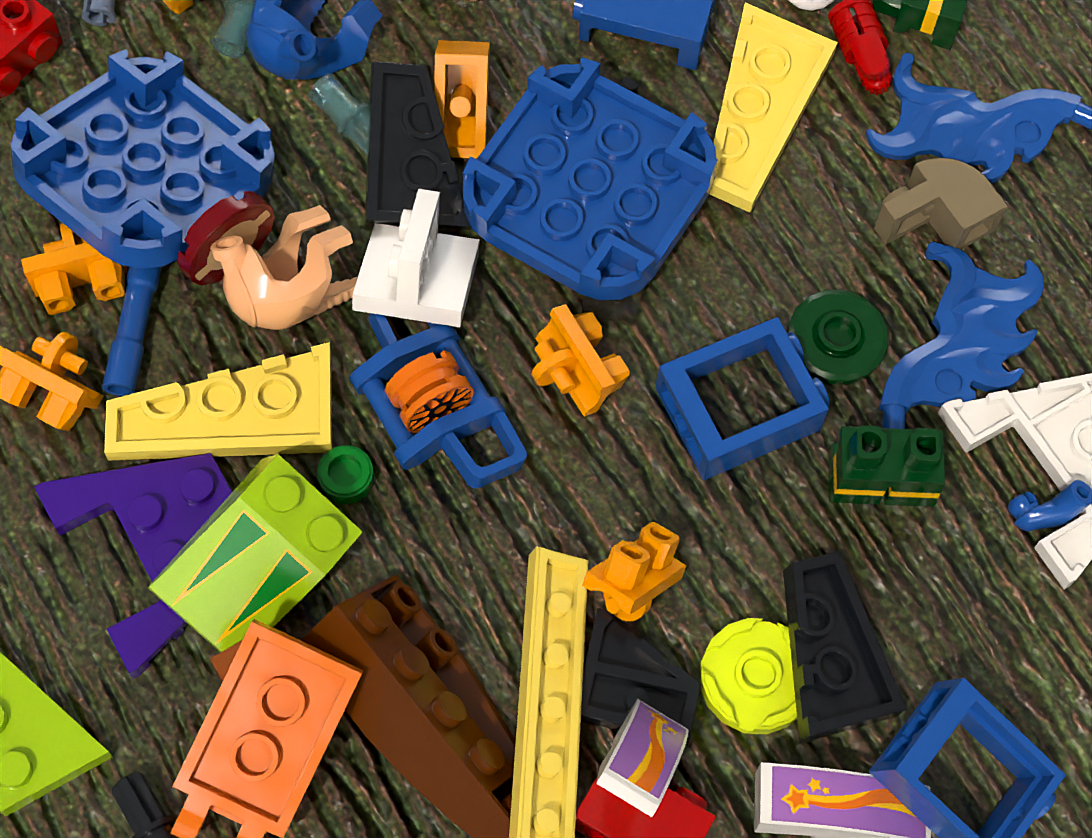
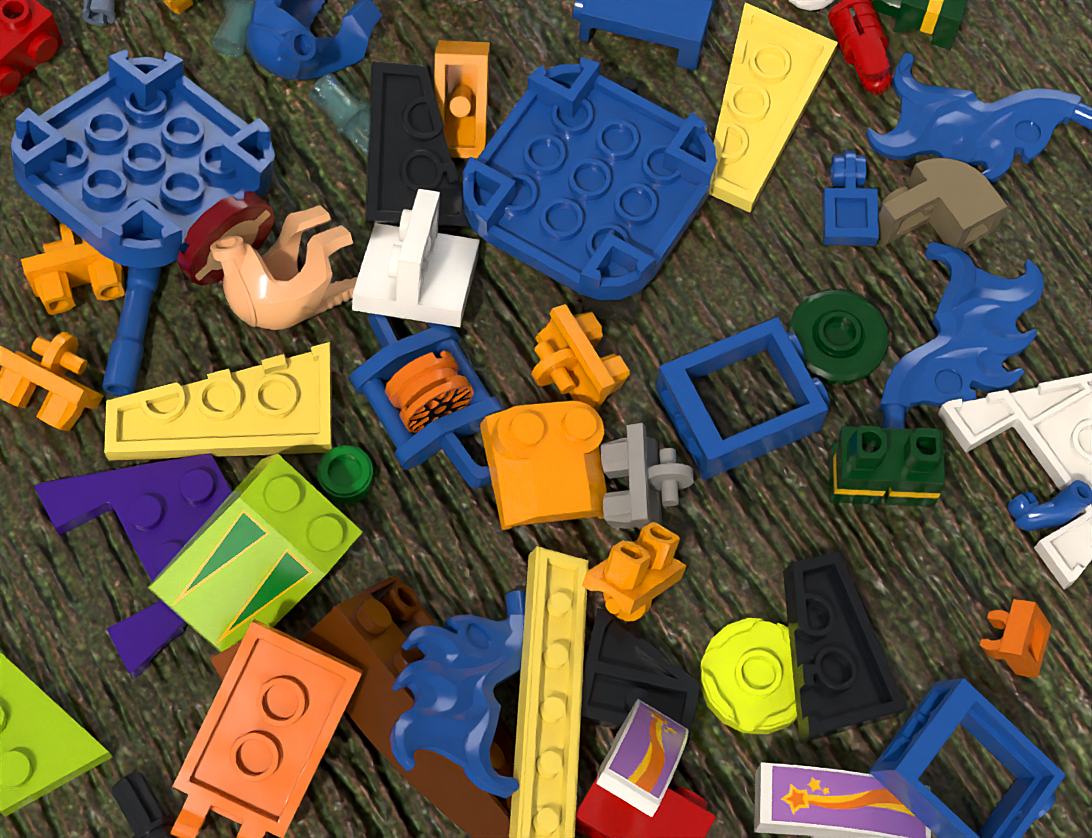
none -> blue piece [390,591,526,799]
none -> light orange slope [480,401,607,530]
none -> light grey hips [601,423,694,531]
none -> blue plate [822,150,879,246]
none -> orange tile [979,599,1052,678]

